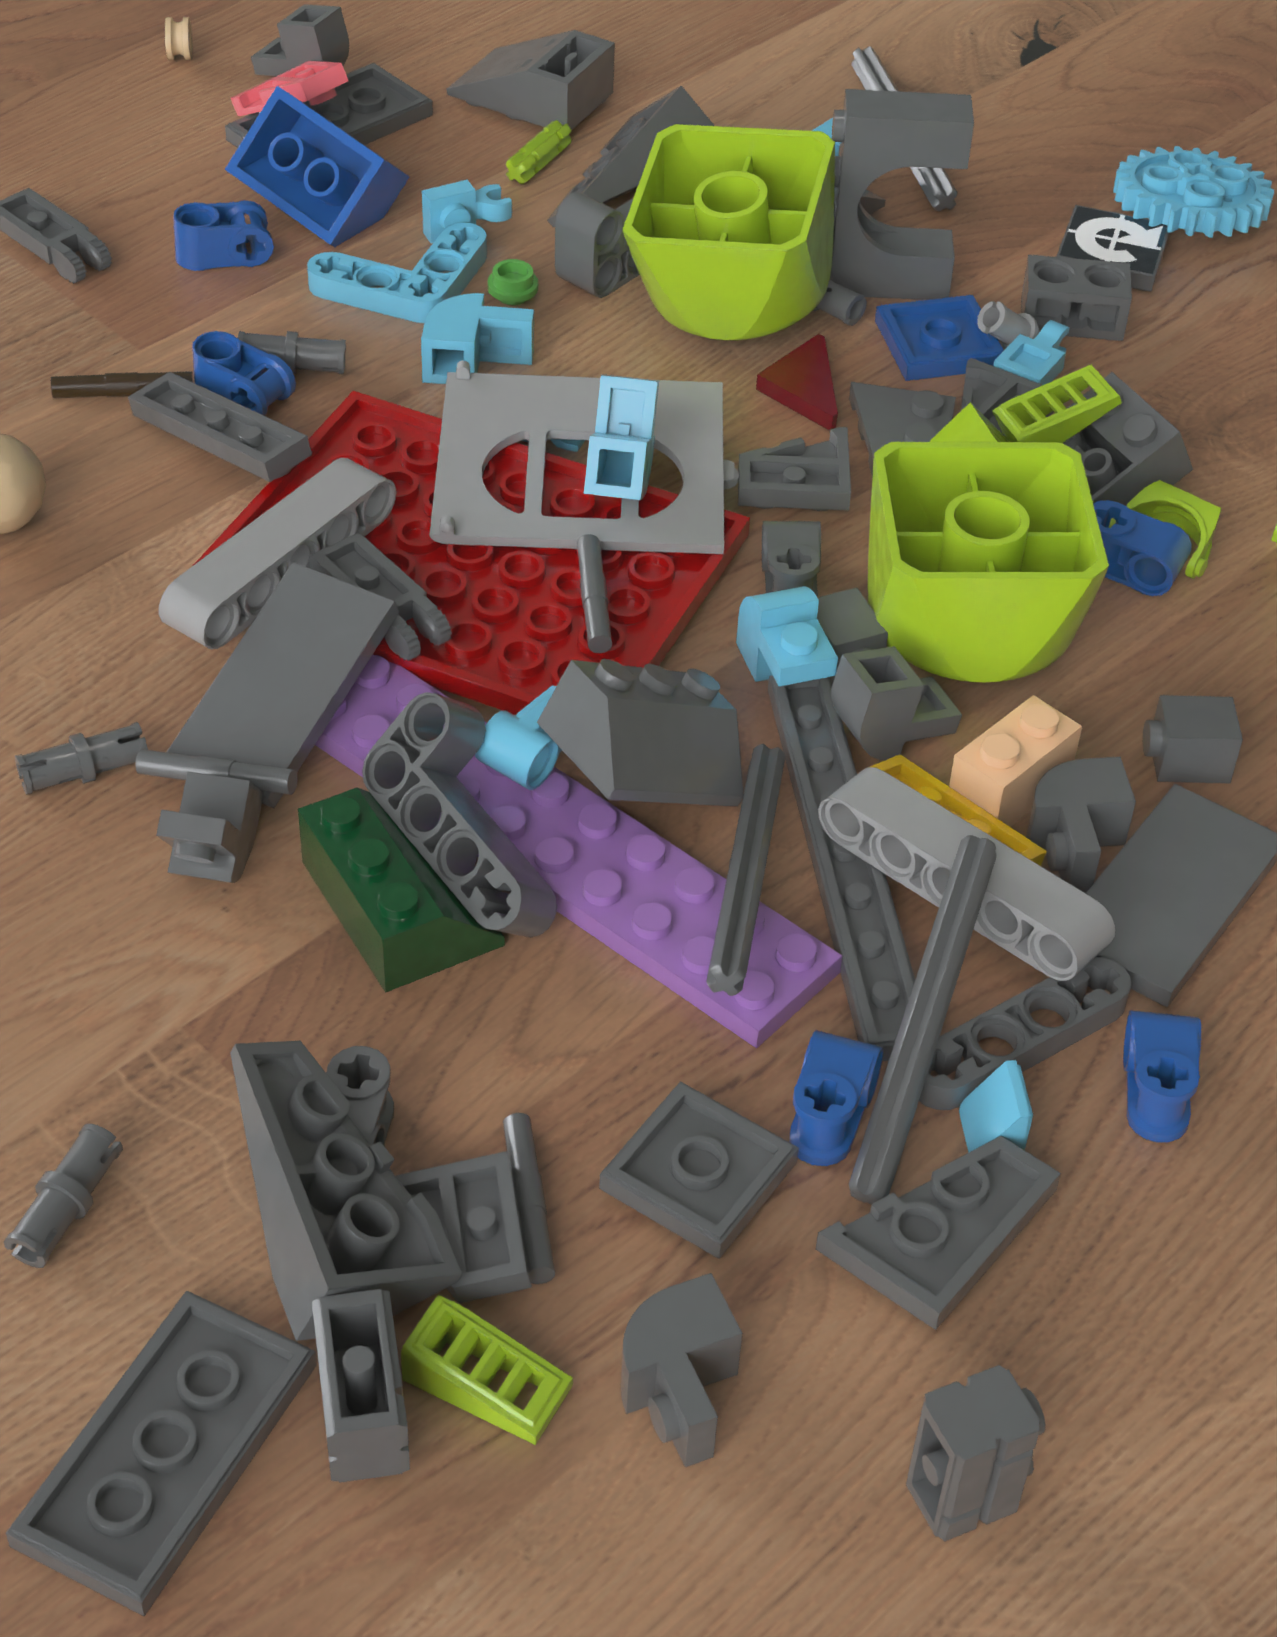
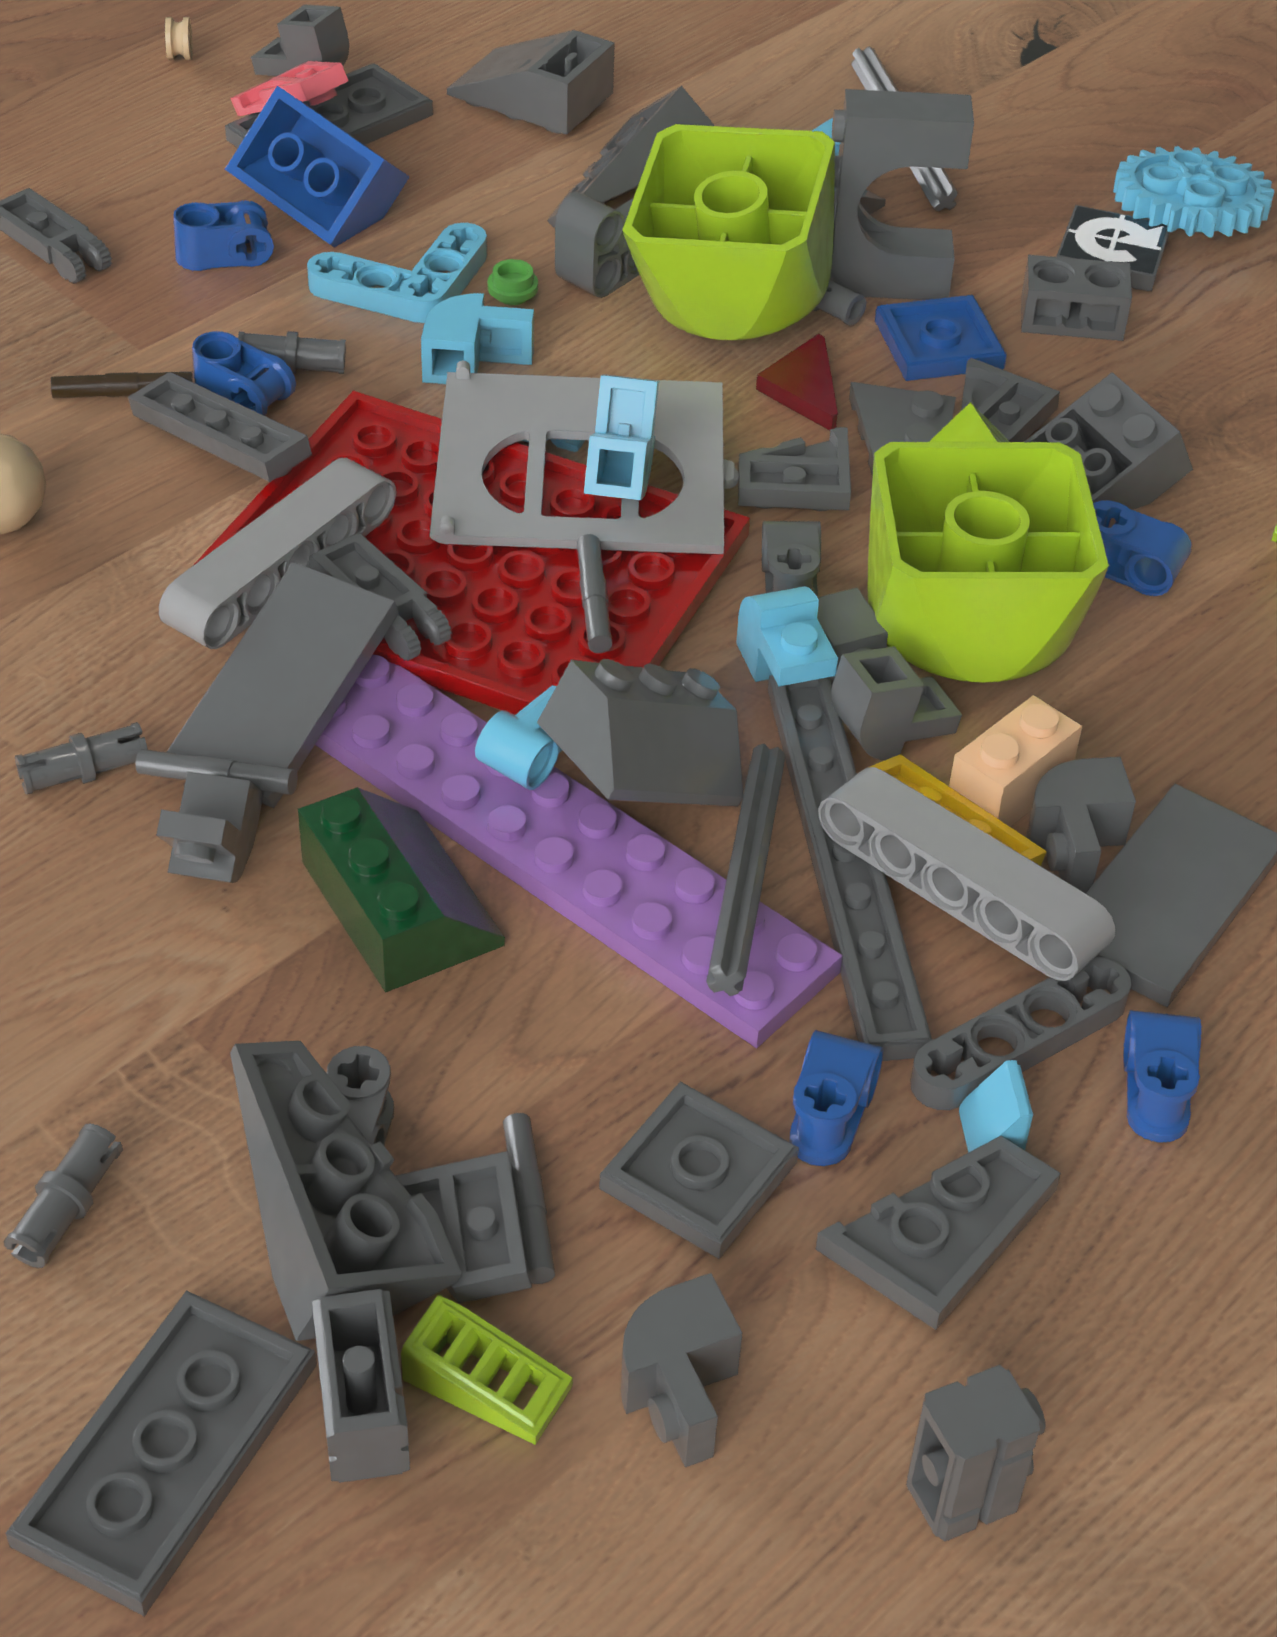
dark grey beam [362,692,557,938] -> none
medium azure plate [422,180,512,243] -> none
lime axle [506,120,572,184] -> none
dark grey axle [849,835,997,1205] -> none
light grey pin [977,301,1040,349] -> none
lime slope [992,364,1122,443] -> none
medium azure plate [994,320,1070,385] -> none
lime helmet [1109,480,1221,579] -> none
dark grey brick [1142,695,1243,783] -> none

